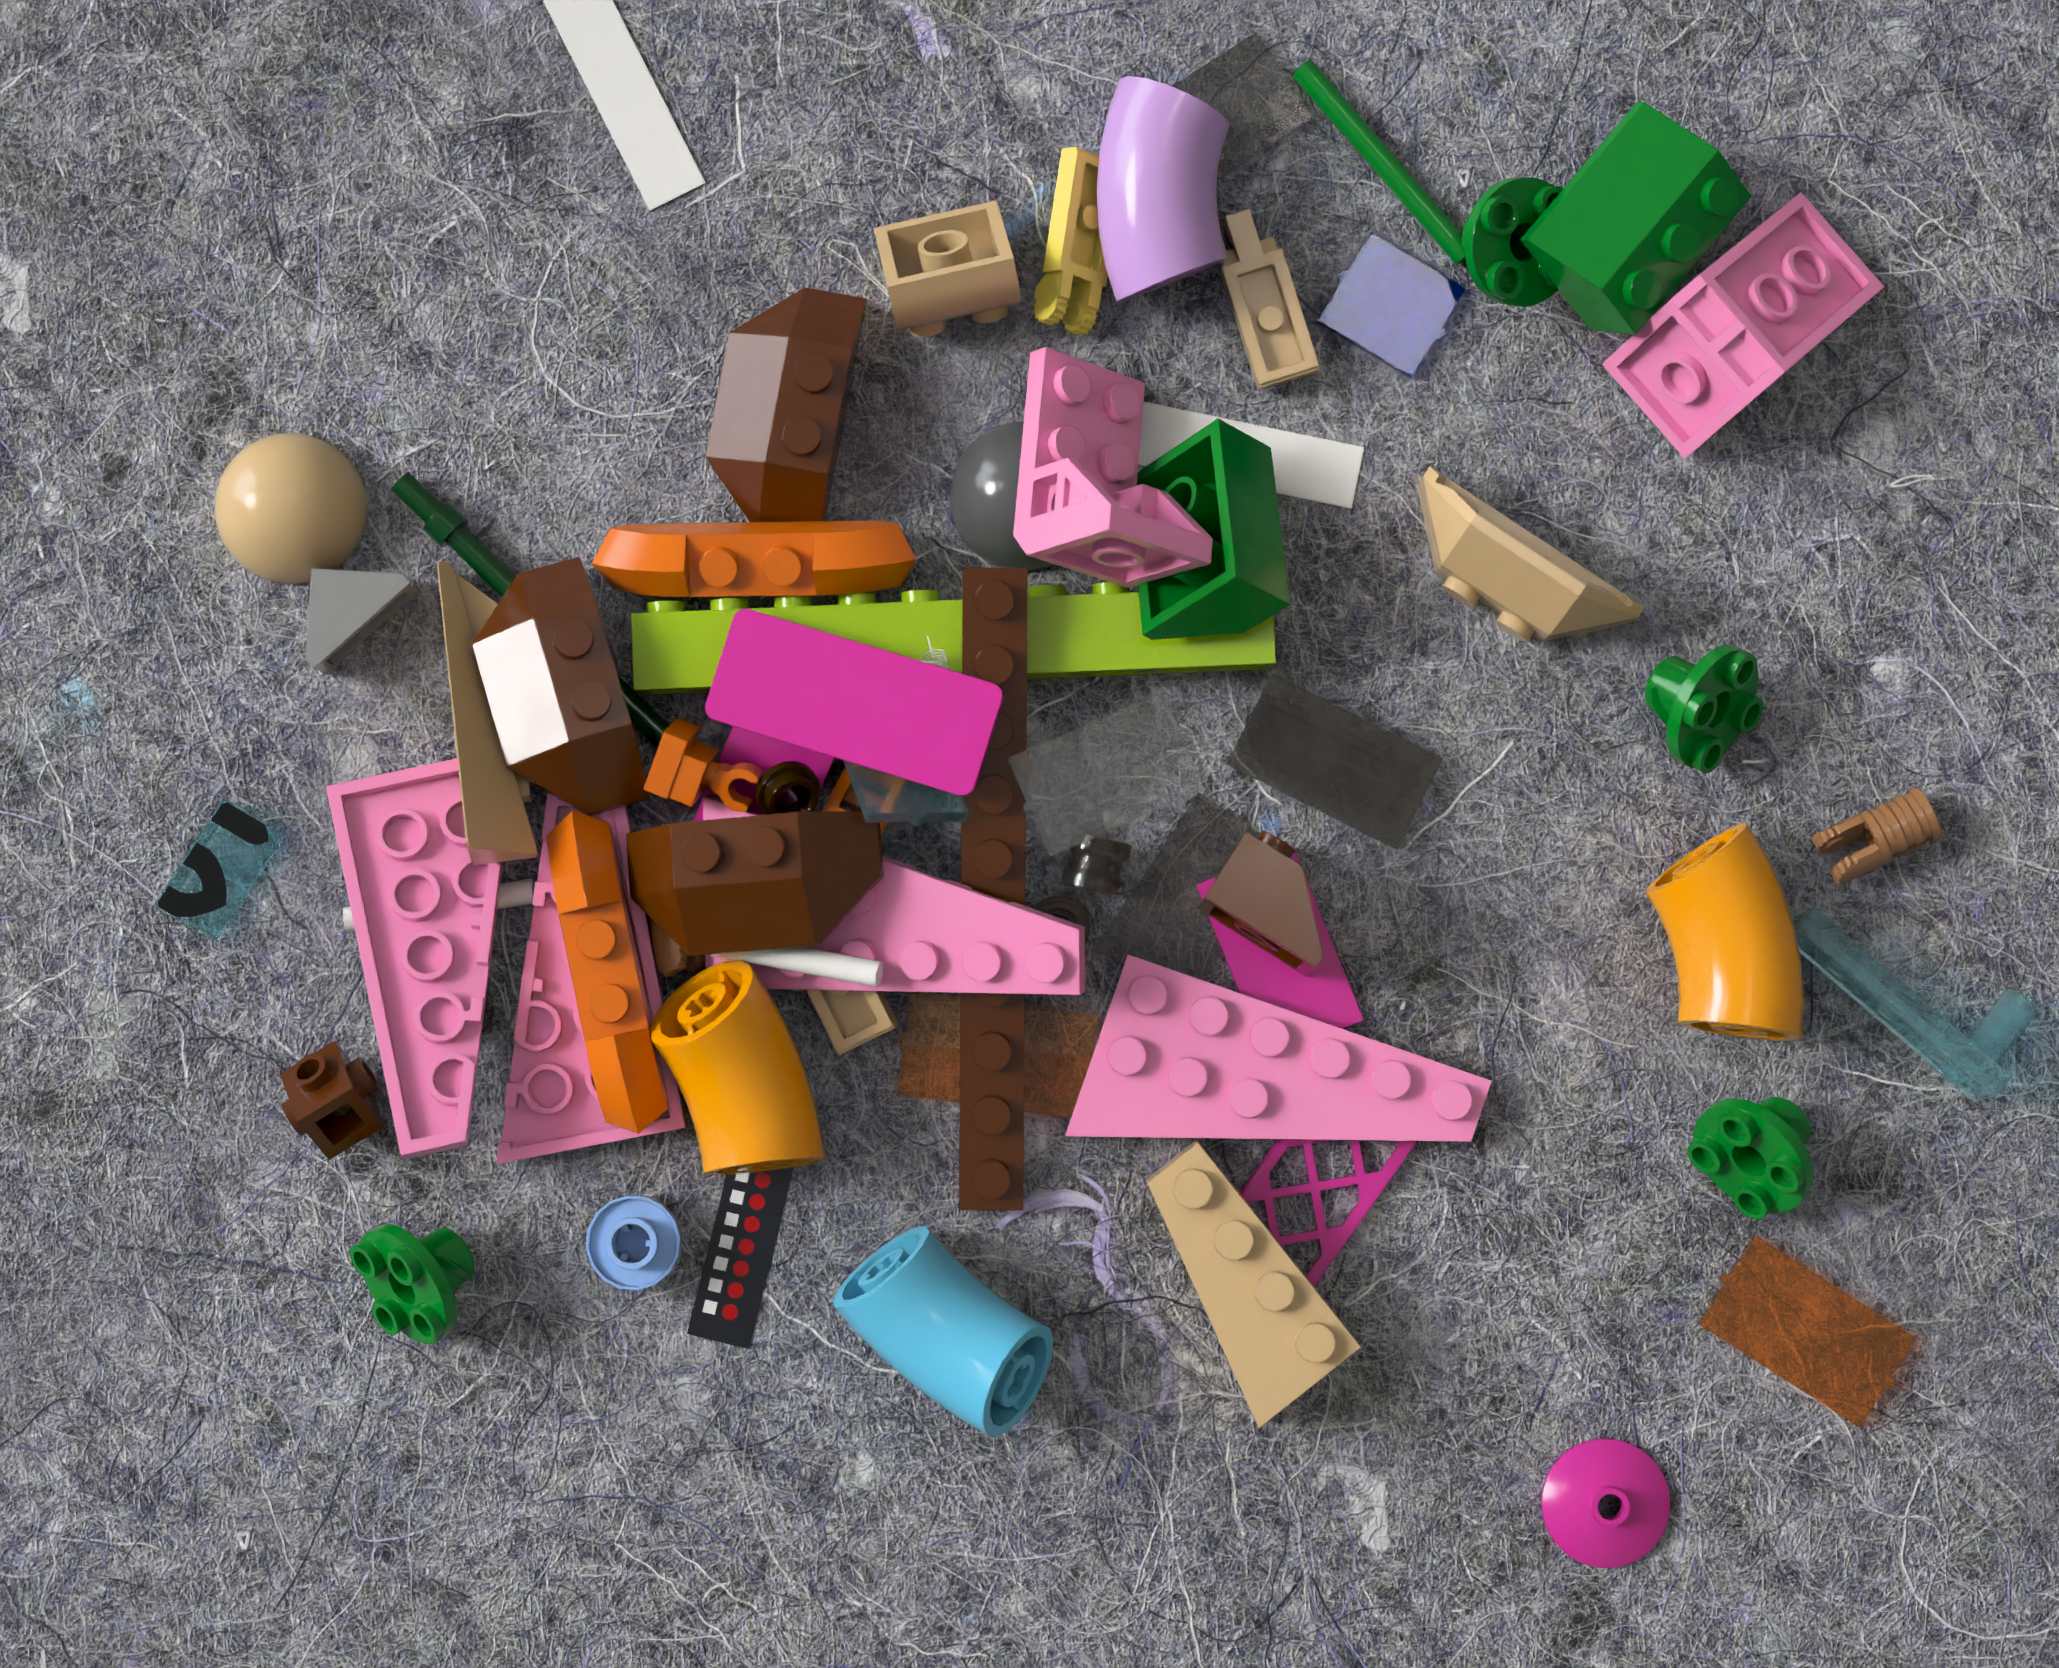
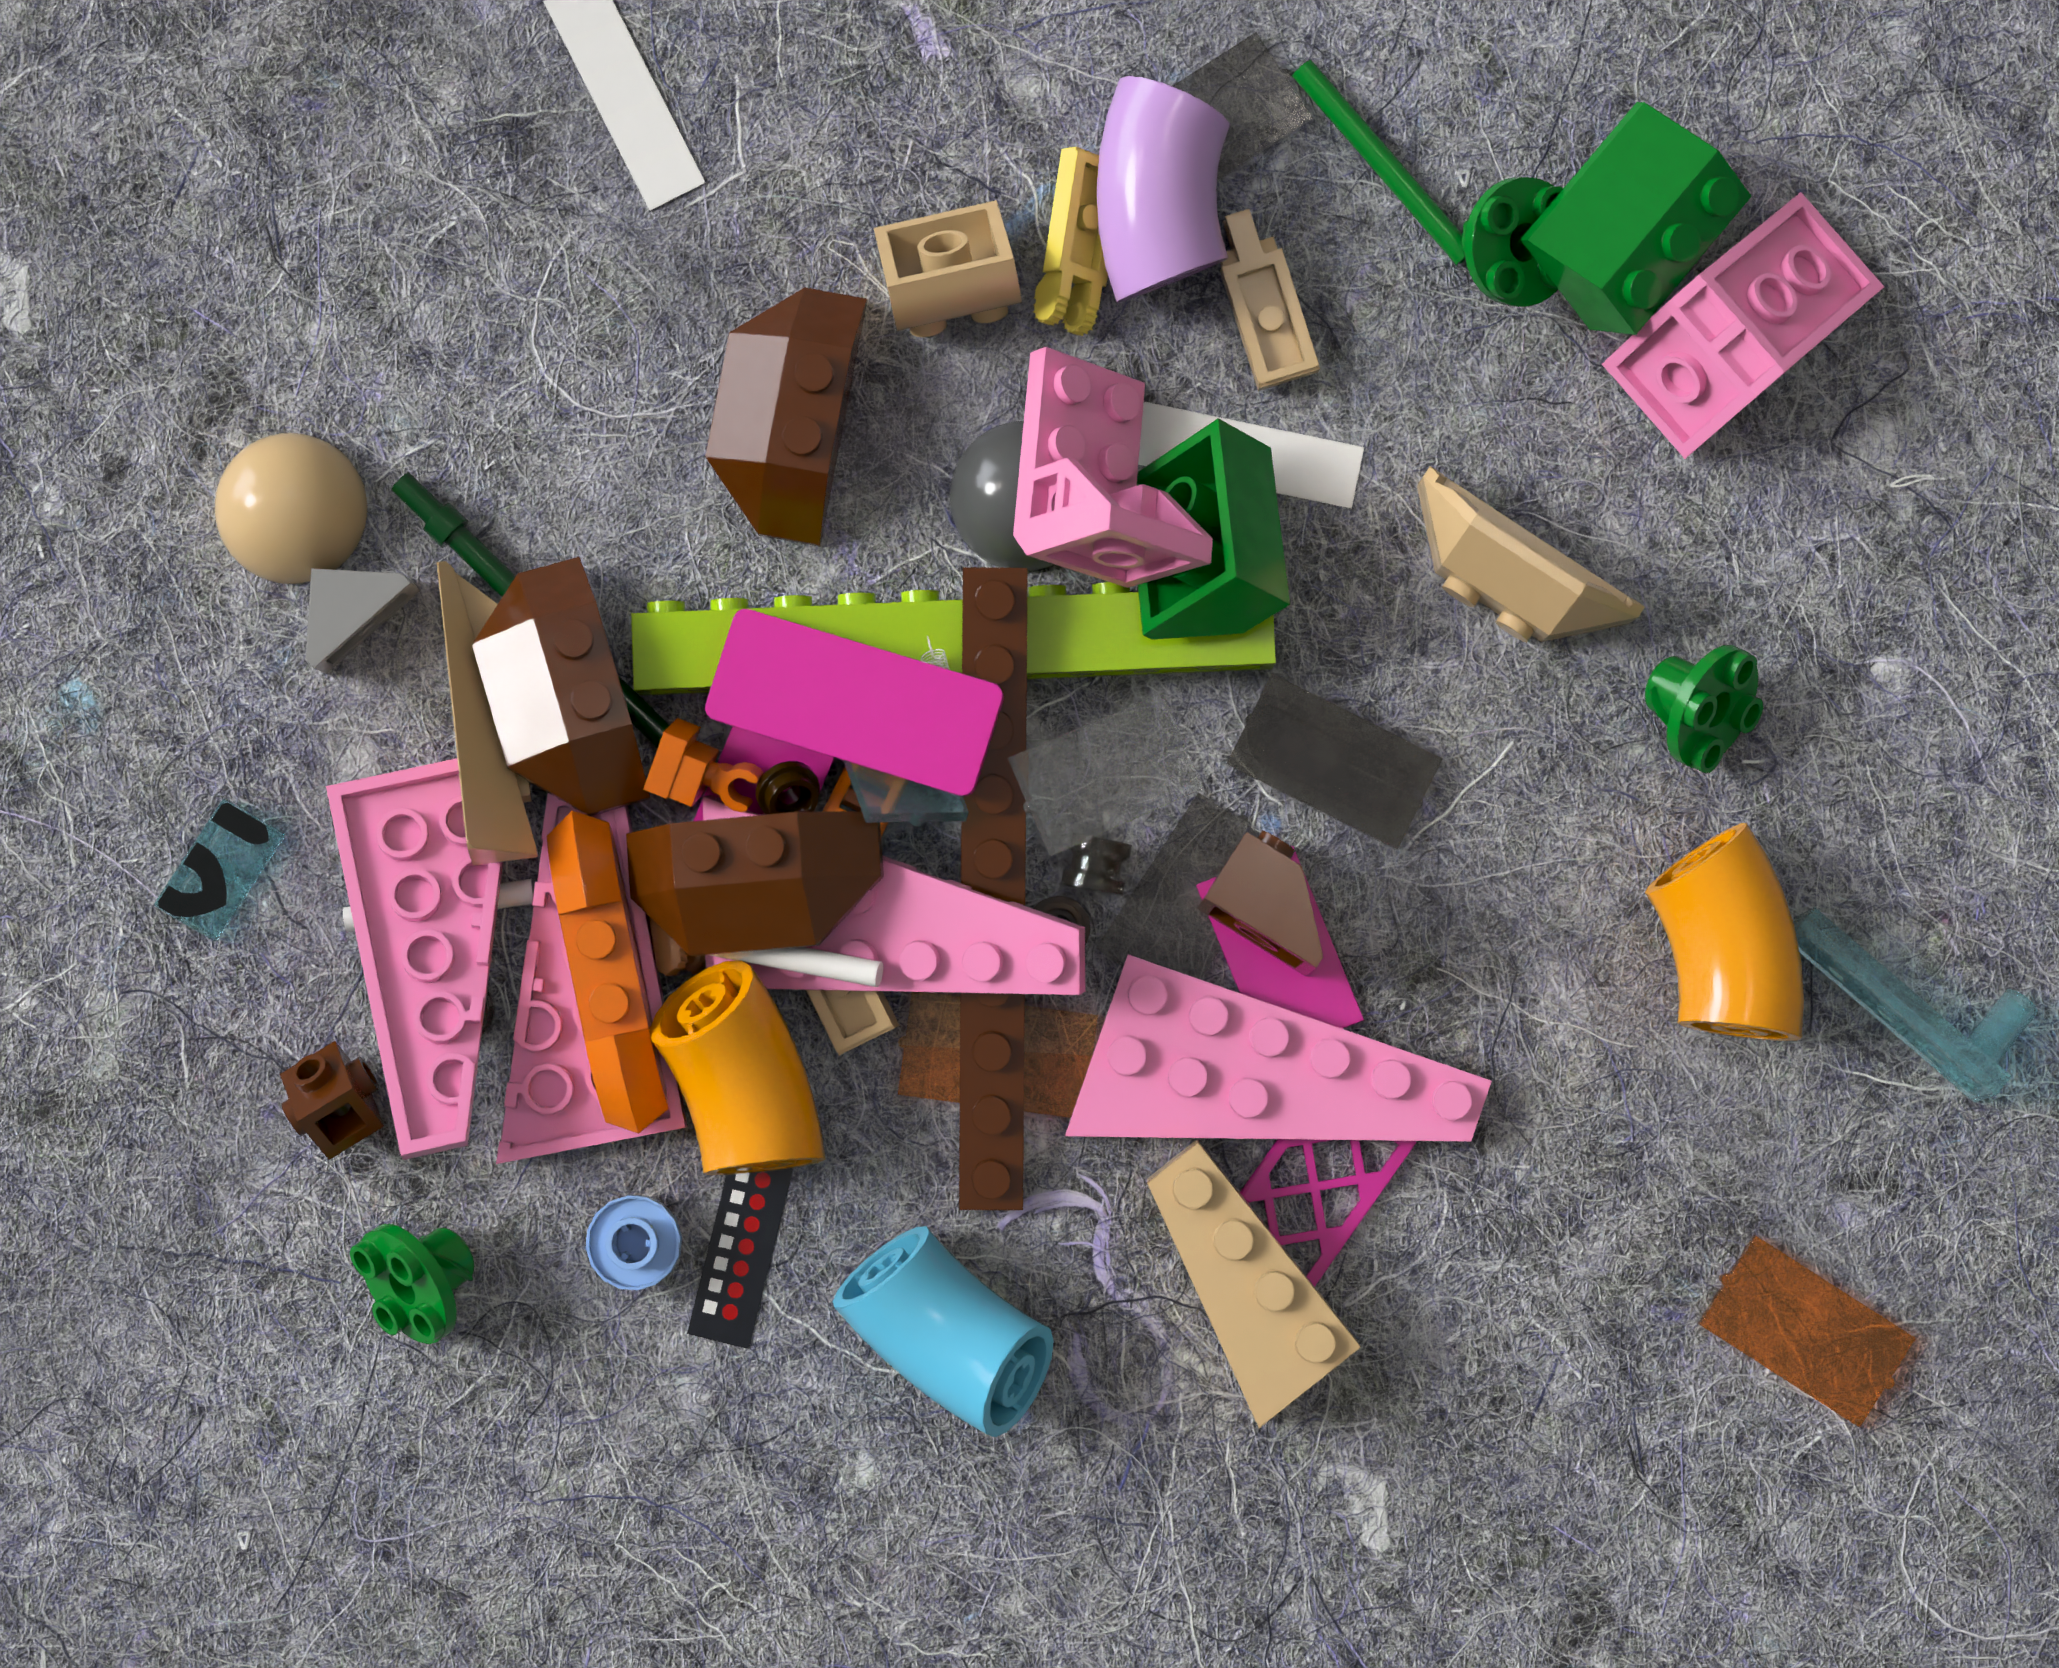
orange brick [592,520,916,597] -> none
clear blue piece [1317,232,1466,379] -> none
dark pink dish [1541,1438,1670,1568] -> none
green plate [1687,1097,1814,1220] -> none
medium nougat hinge [1811,787,1942,886] -> none

